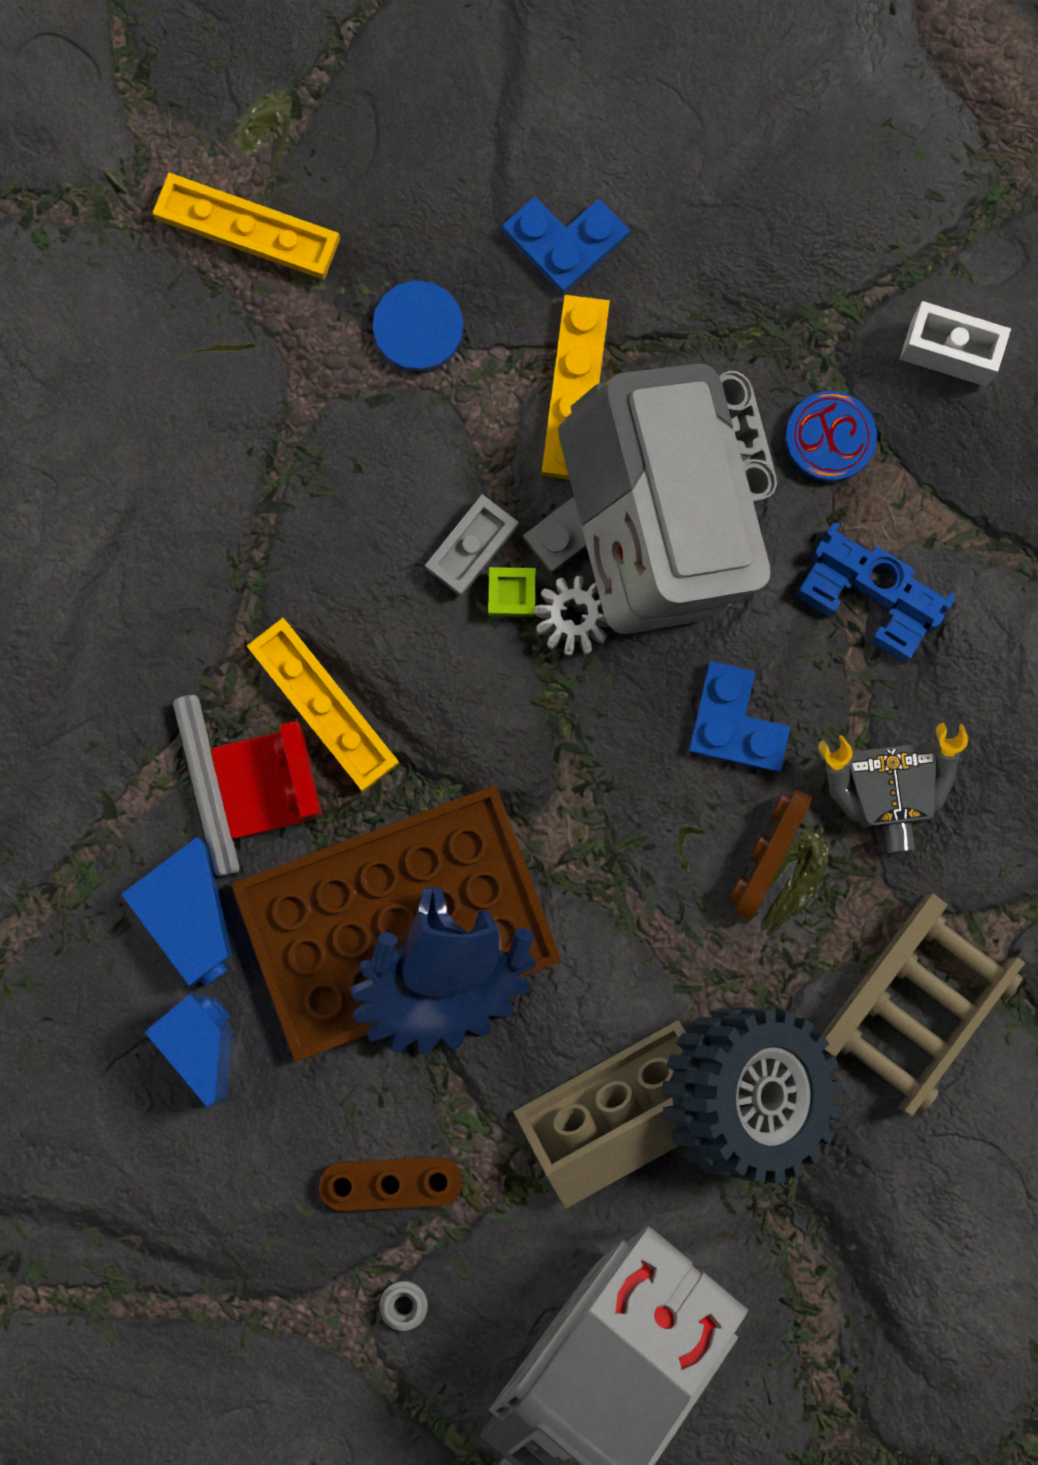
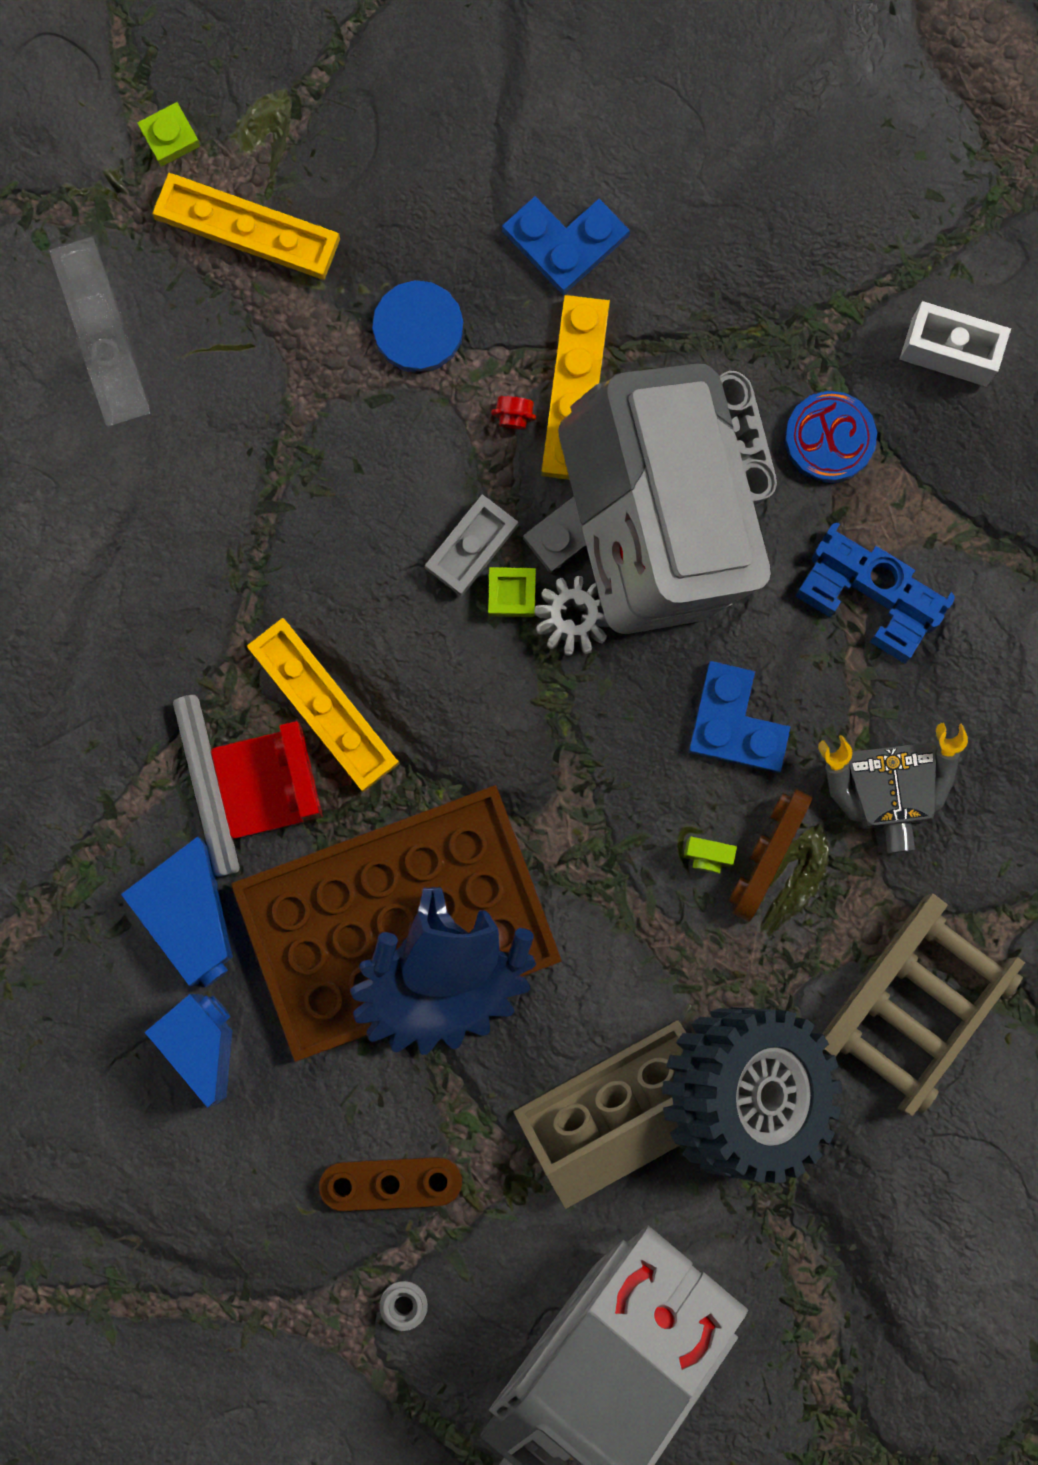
none -> clear slope [49,236,151,427]
none -> lime plate [137,102,201,167]
none -> red plate [491,396,536,430]
none -> lime plate [683,836,737,874]

